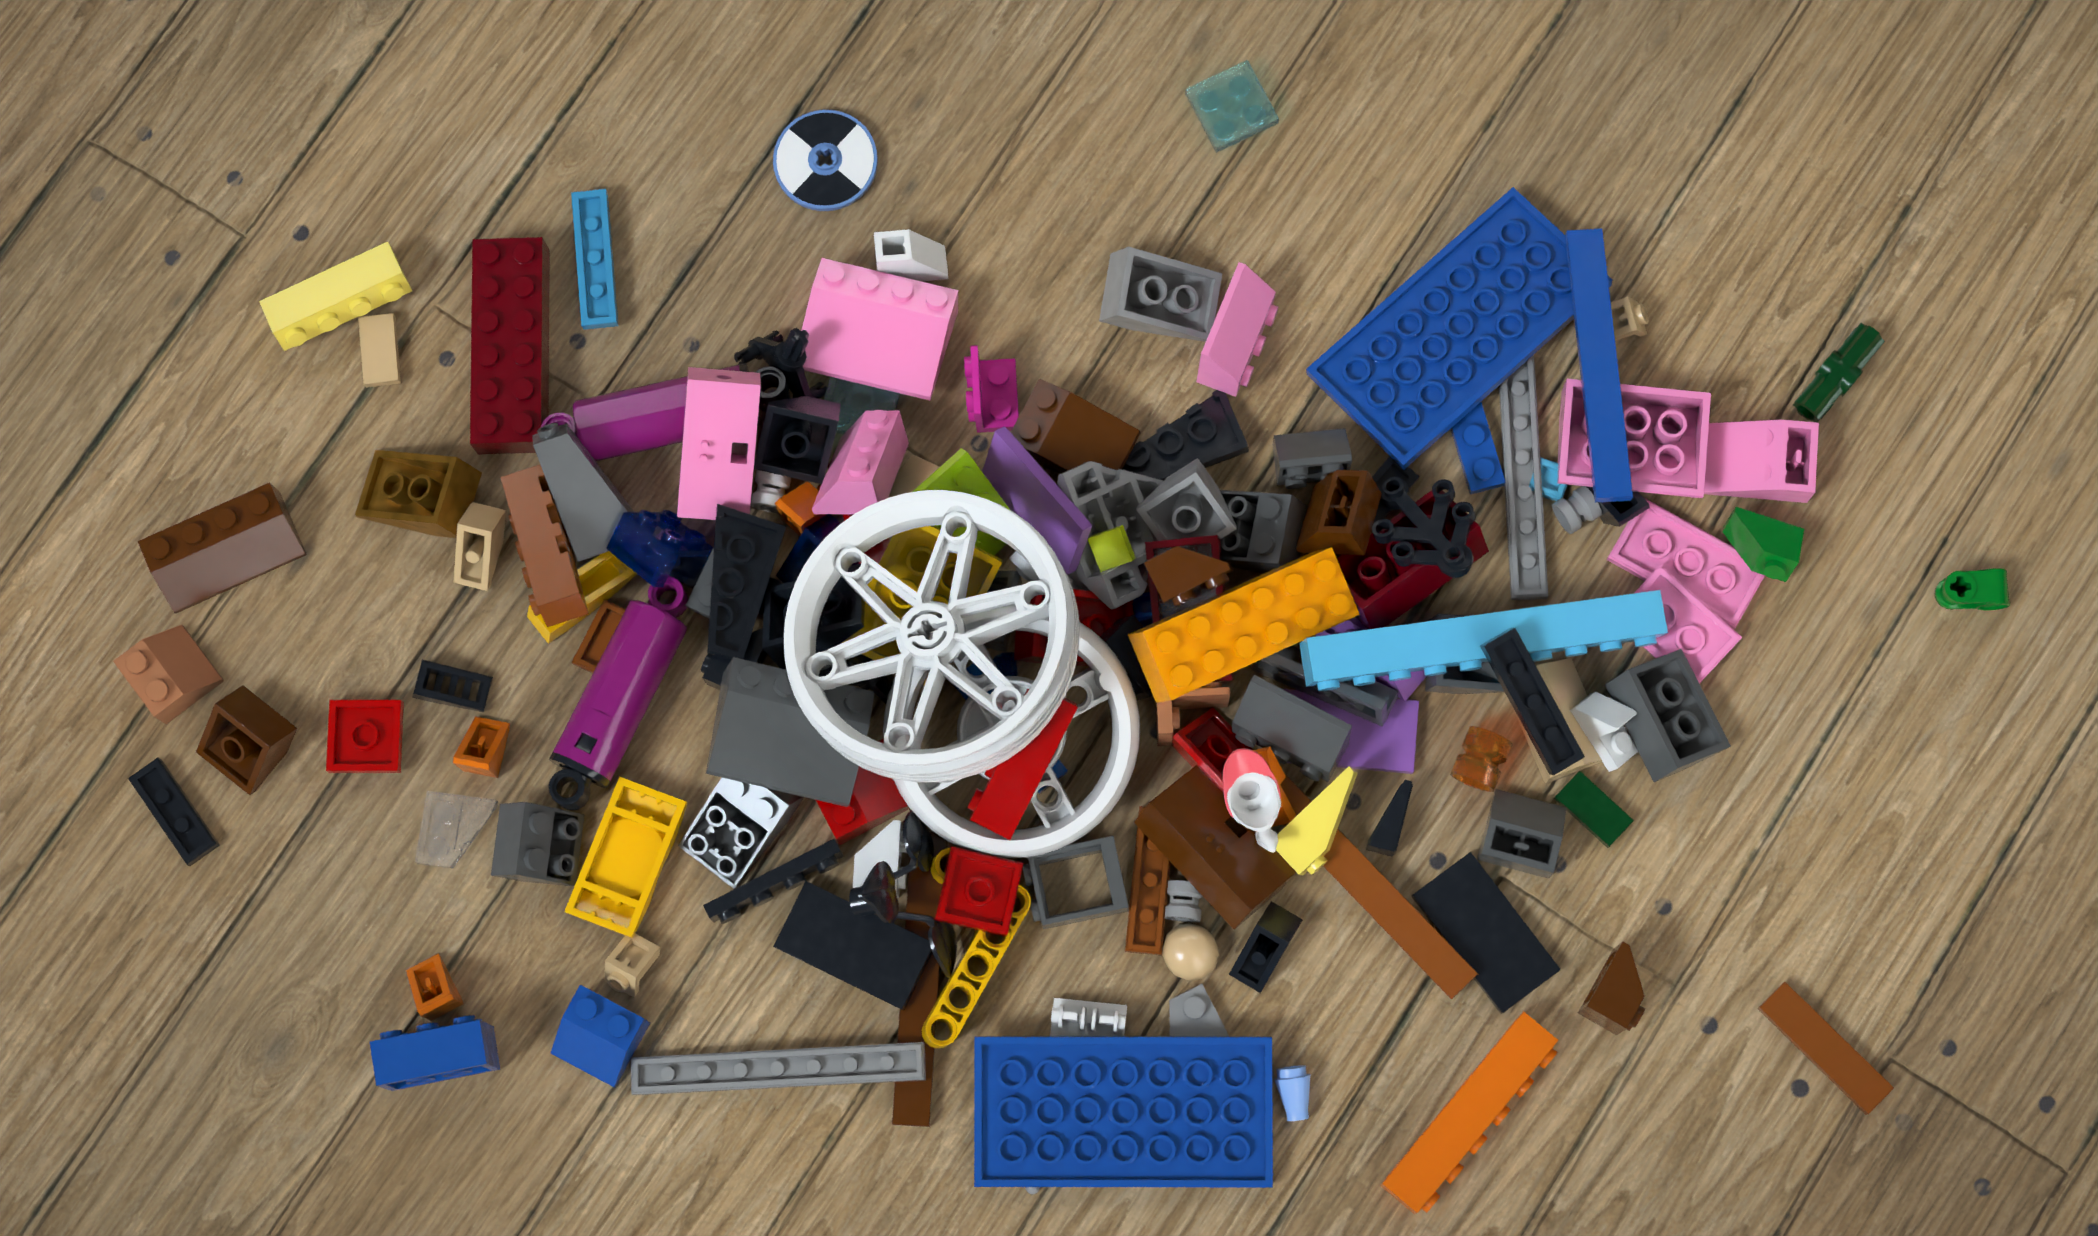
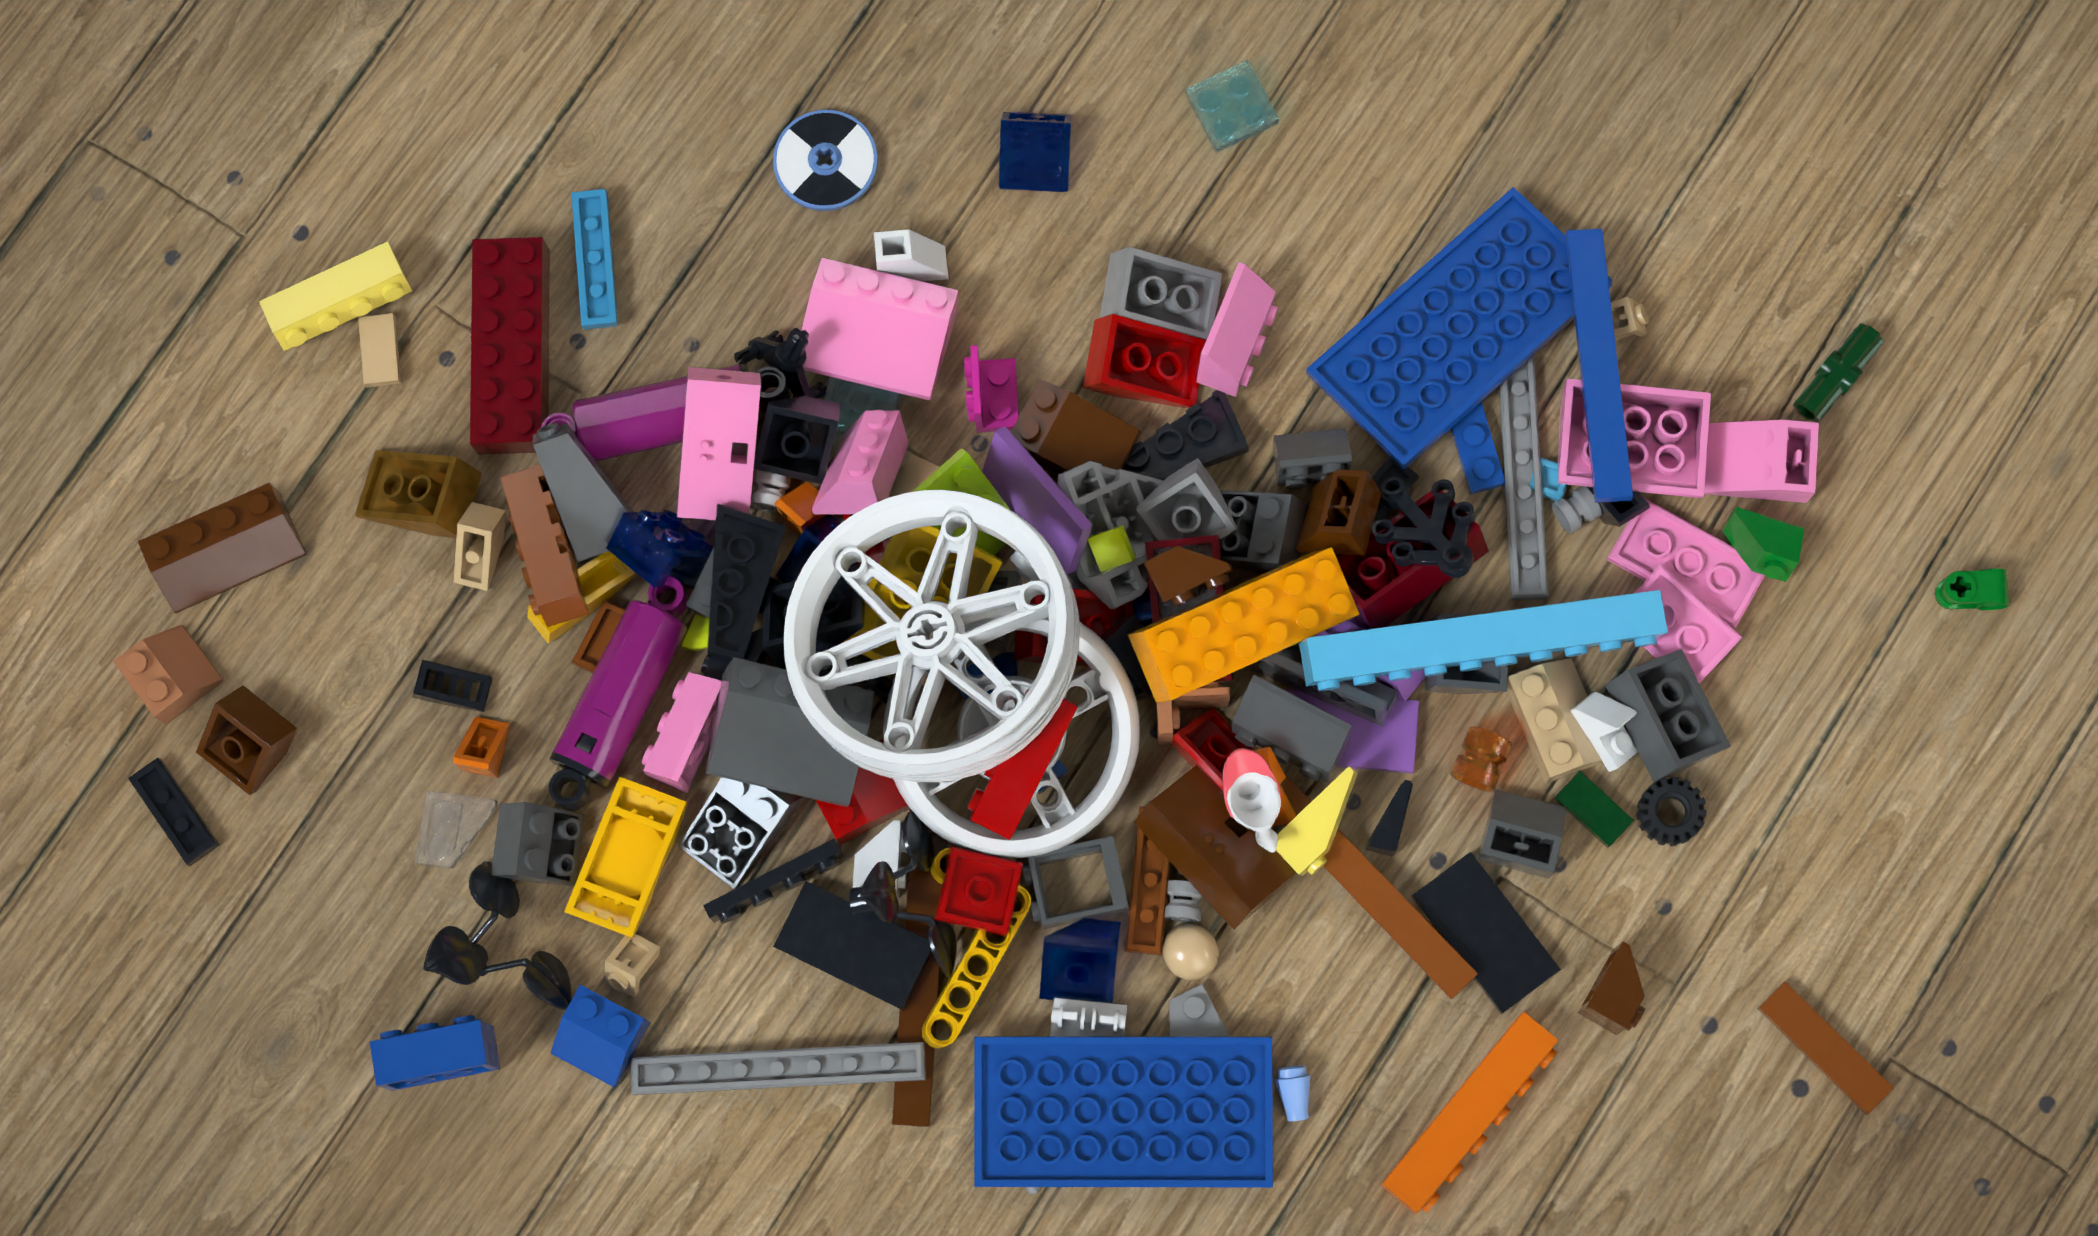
red plate [326,700,404,773] -> none
orange slope [406,953,464,1021] -> none
black slope [1229,901,1303,993] -> none
black plate [1480,628,1585,775] -> none
none -> black plant [423,861,572,1010]
none -> bright pink slope [642,672,722,793]
none -> neon yellow tile [682,614,709,651]
none -> clear blue bracket [999,112,1073,192]
none -> clear blue slope [1039,918,1121,1004]
none -> red slope [1083,314,1206,409]
none -> black tyre [1636,777,1707,846]

